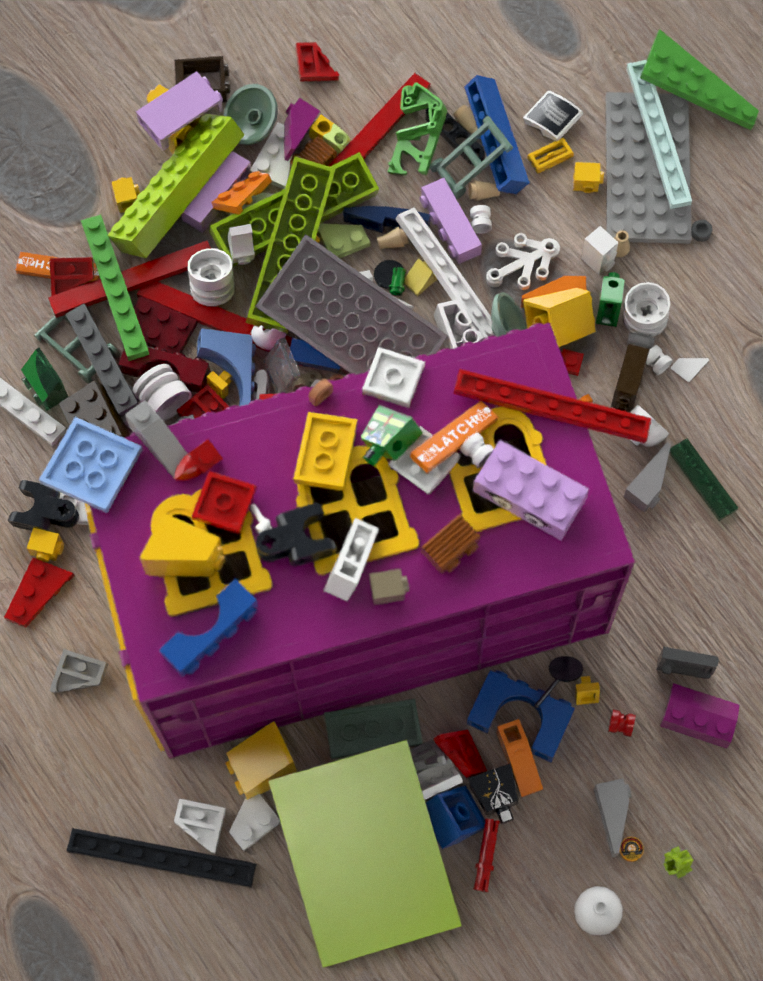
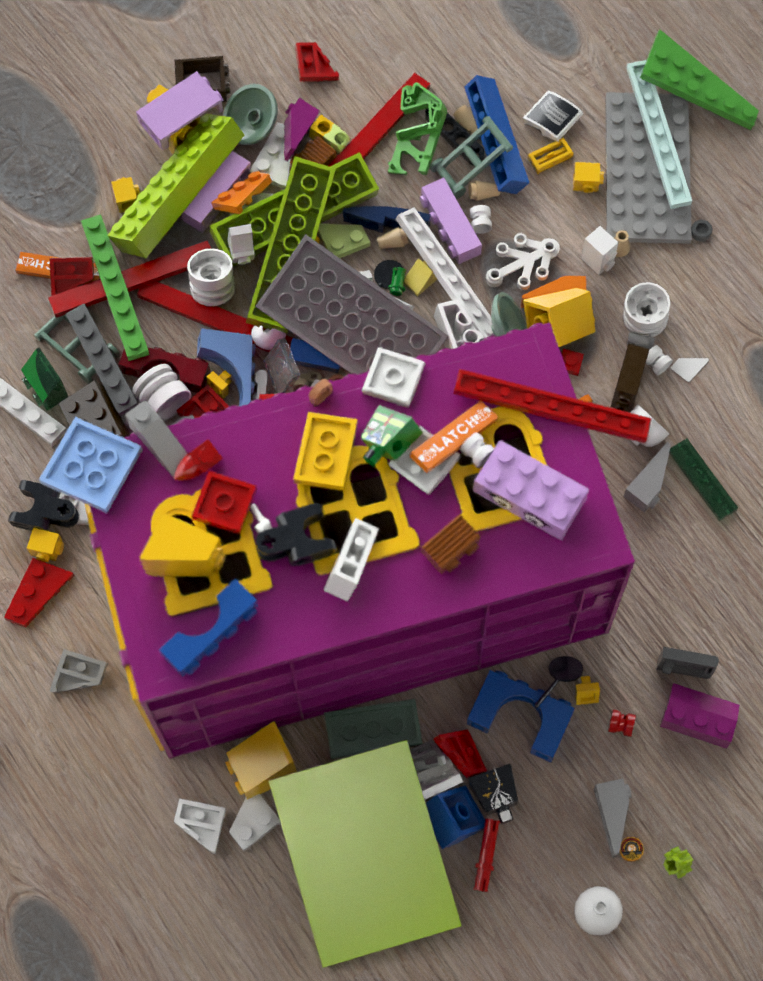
black tile [67,828,257,888] -> none
dark red plate [134,296,198,354] -> none
dark tan brick [370,569,409,605] -> none
orange slope [496,719,543,798] -> none
green torso [596,272,625,327] -> none

